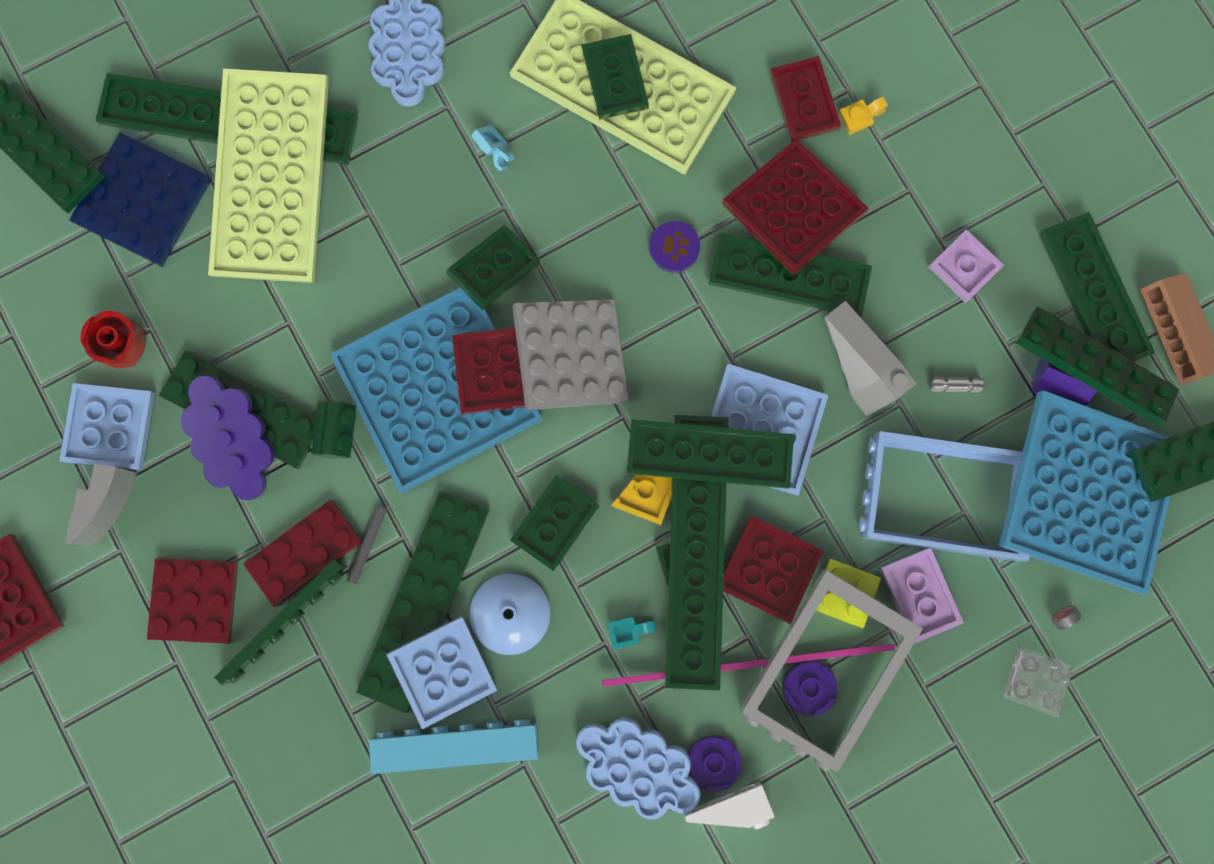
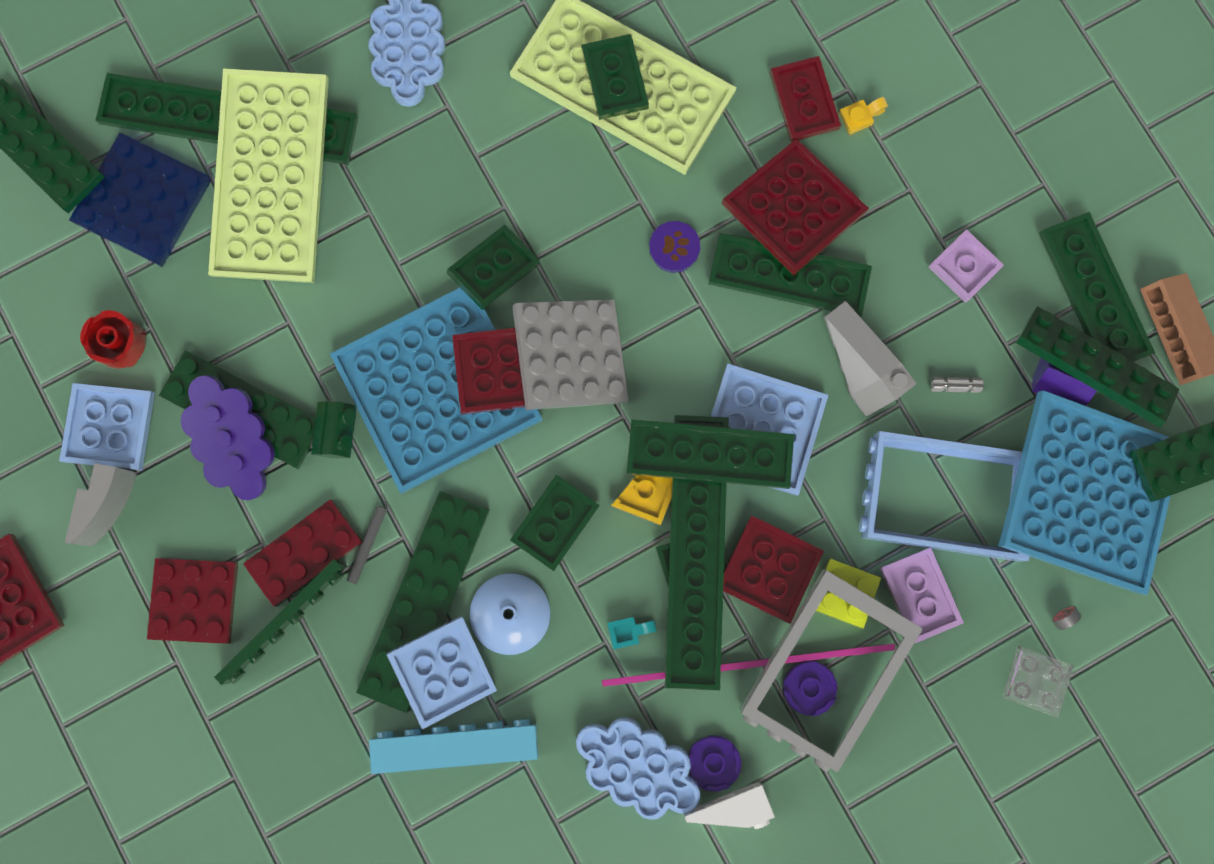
medium azure plate [471,125,515,171] -> none

